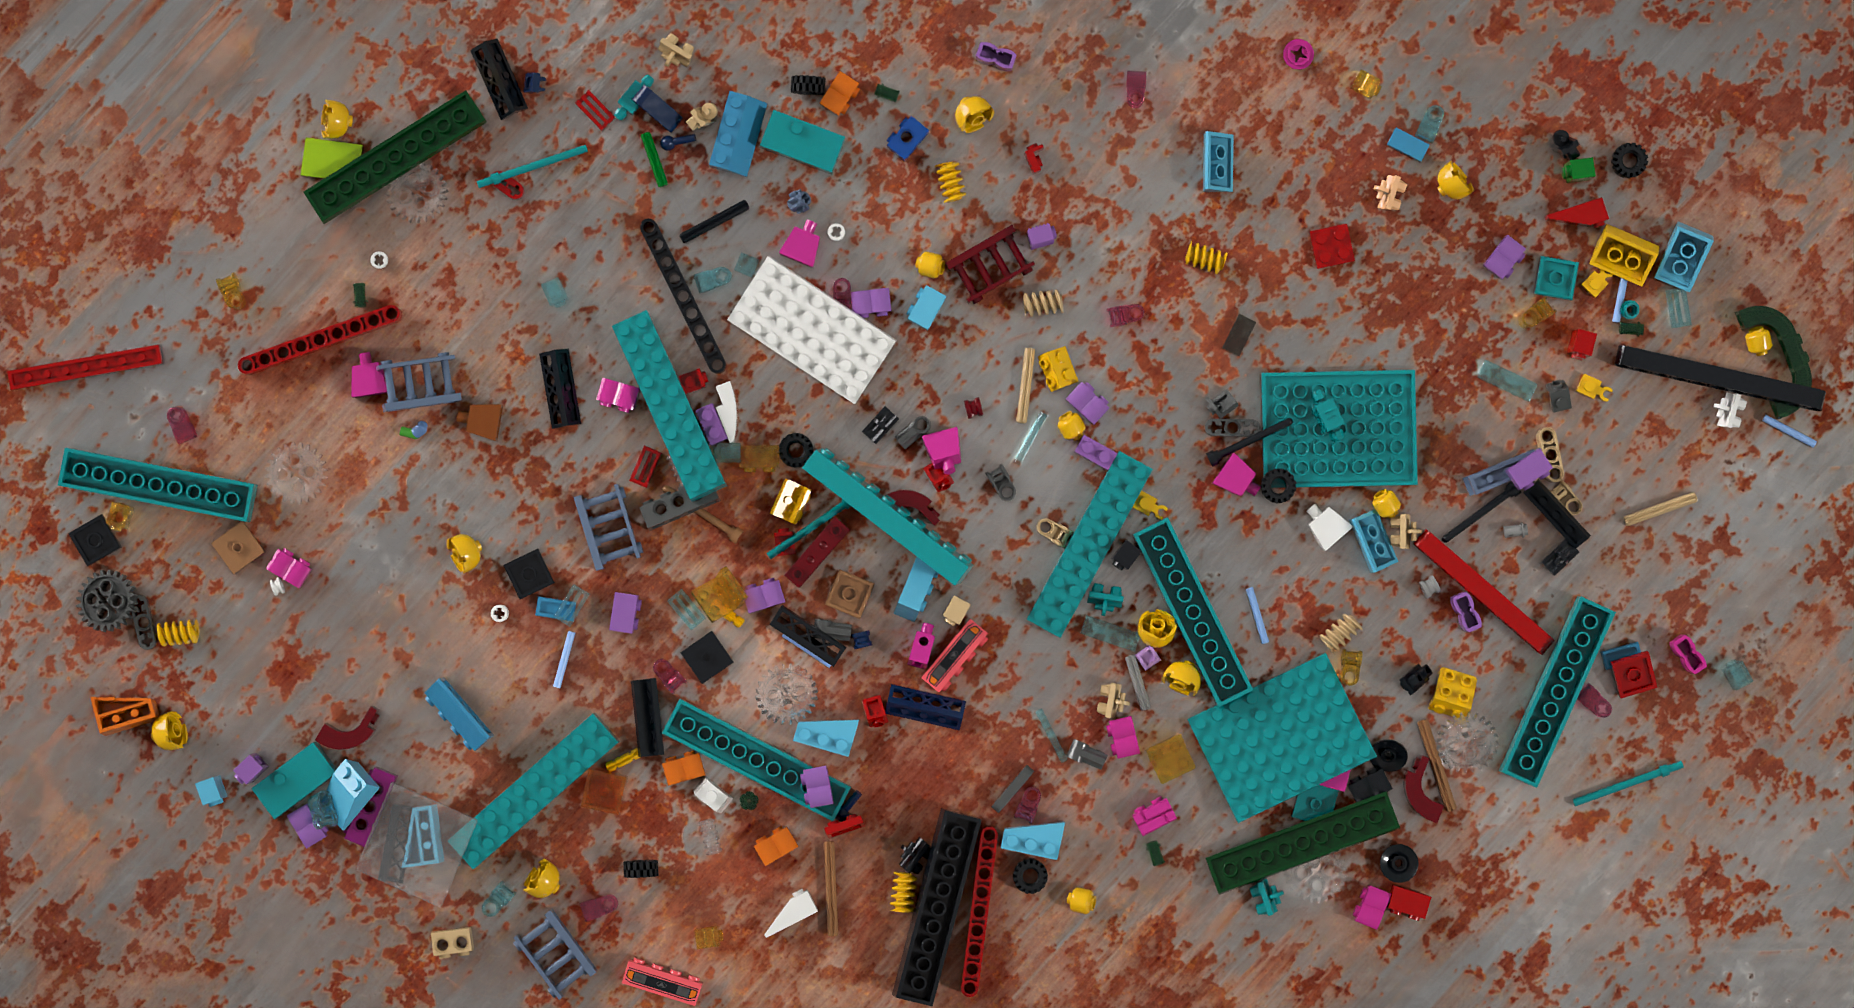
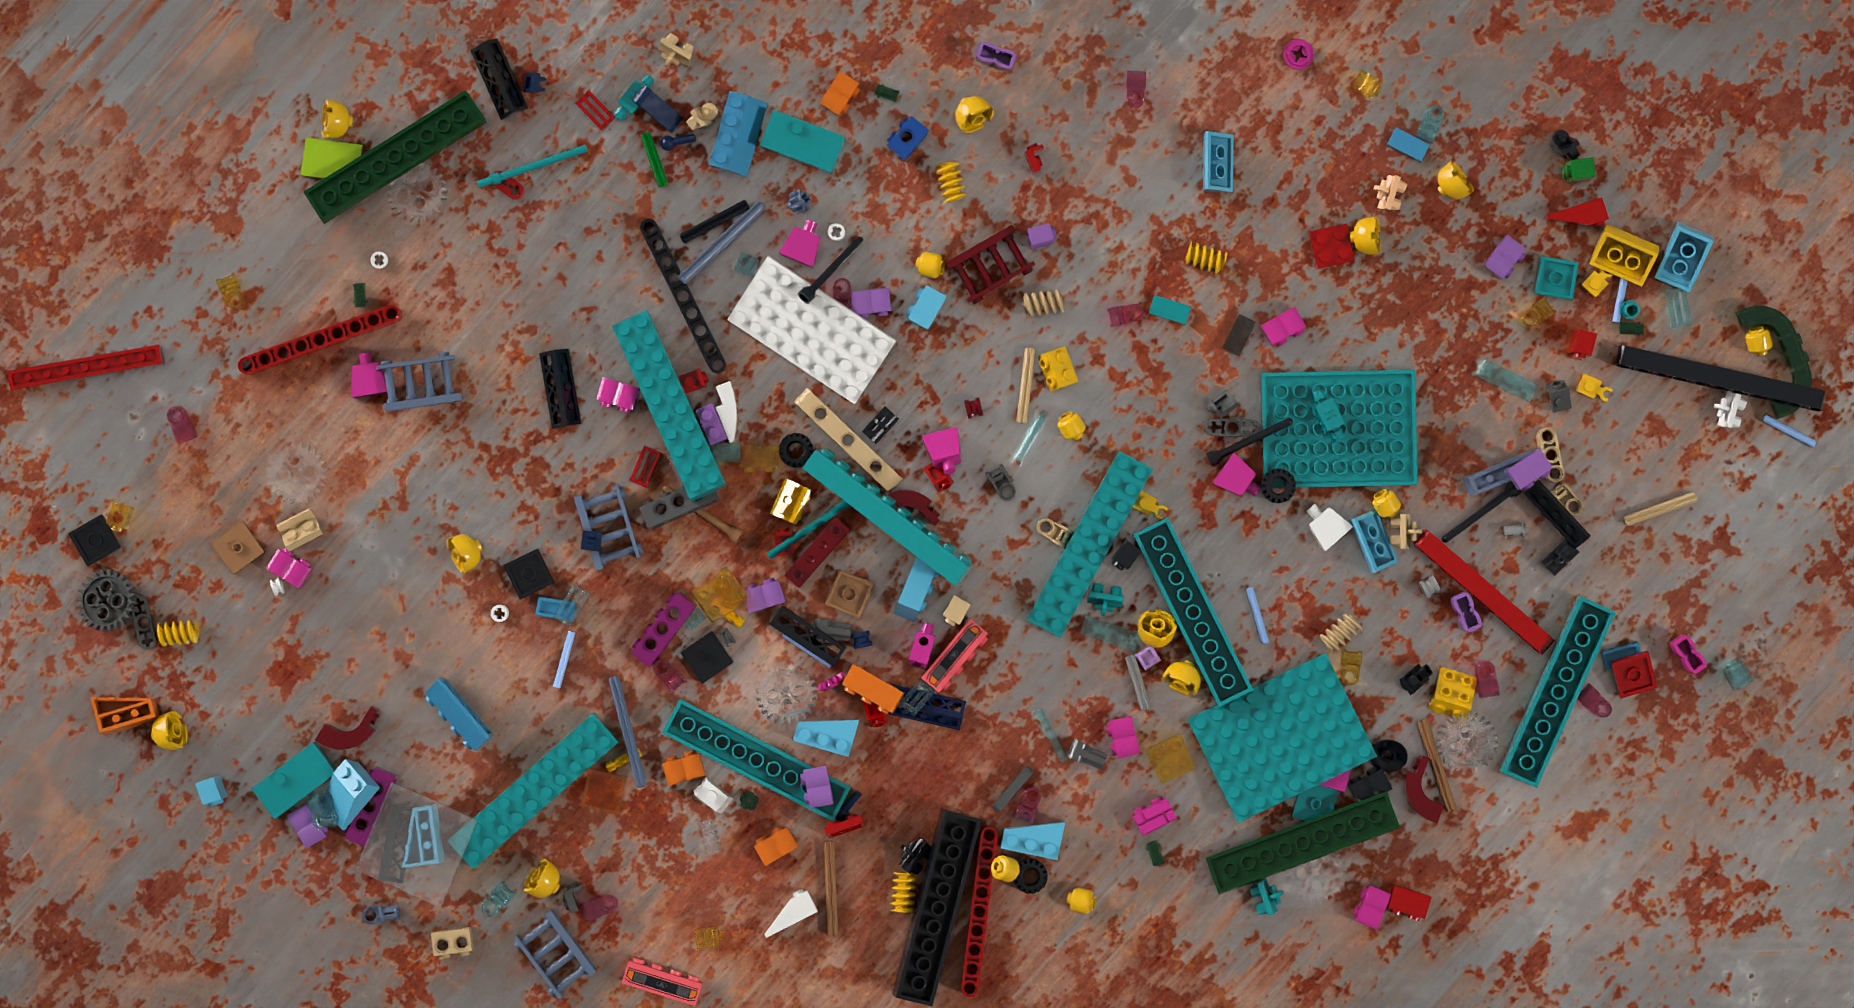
teal brick [58,448,258,522] -> none
medium lavender brick [233,753,269,784] -> none
arm [399,421,428,439] -> none
dark orange torso [457,404,503,441] -> none
clear light blue brick [541,277,569,308] -> none
medium lavender brick [609,592,642,634] -> none
black tyre [623,860,659,878] -> none
black fence [631,678,664,757] -> none
clear light blue piece [693,267,732,293] -> none
black tyre [791,75,826,95] -> none
dark grey piece [895,416,931,449] -> none
medium lavender brick [1066,382,1109,425] -> none
medium lavender brick [1074,435,1118,471] -> none
tan hips [1097,683,1130,719] -> none
black dish [1380,844,1419,883] -> none
teal bar [1572,761,1684,807] -> none
black tyre [1611,143,1648,178] -> none
none -> tan bracket [276,508,323,552]
none -> sand blue connector [362,903,400,924]
none -> dark grey bracket [563,882,584,913]
none -> dark blue tile [581,530,602,552]
none -> sand blue axle [609,676,647,788]
none -> magenta brick [631,591,698,667]
none -> sand blue axle [678,201,766,284]
none -> dark grey bush [719,628,736,647]
none -> tan beam [794,388,902,493]
none -> black piece [798,237,863,304]
none -> dark pink gear [817,672,846,692]
none -> orange wedge [842,664,905,714]
none -> clear light blue tile [898,679,935,717]
none -> yellow head [991,855,1020,882]
none -> teal tile [1148,295,1191,325]
none -> dark pink brick [1261,307,1306,347]
none -> yellow cylinder [1350,217,1381,255]
none -> clear pink piece [1475,661,1500,699]

